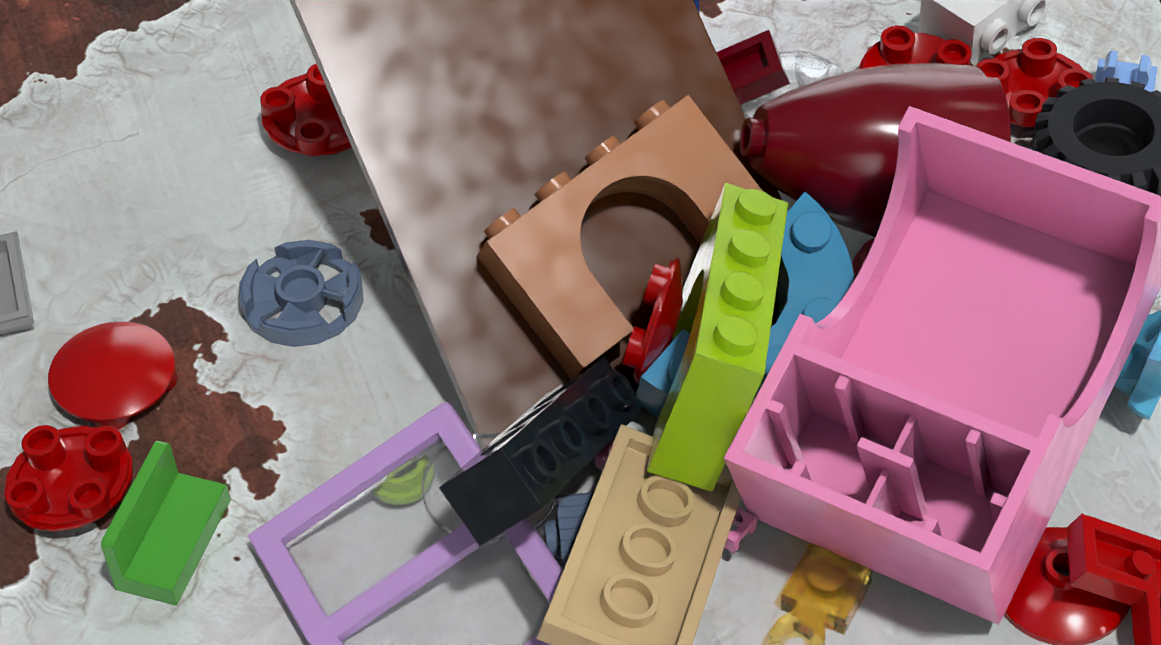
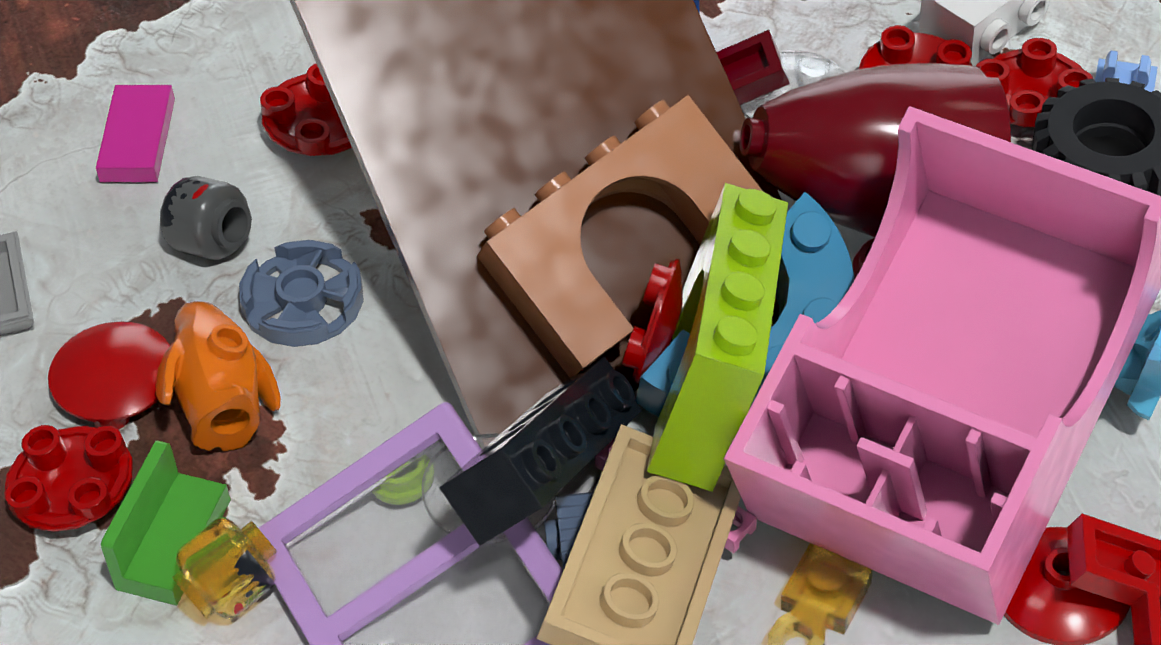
none -> dark pink tile [96,85,175,182]
none -> orange animal [155,301,281,451]
none -> dark grey head [160,176,252,260]
none -> clear yellow head [172,517,277,619]

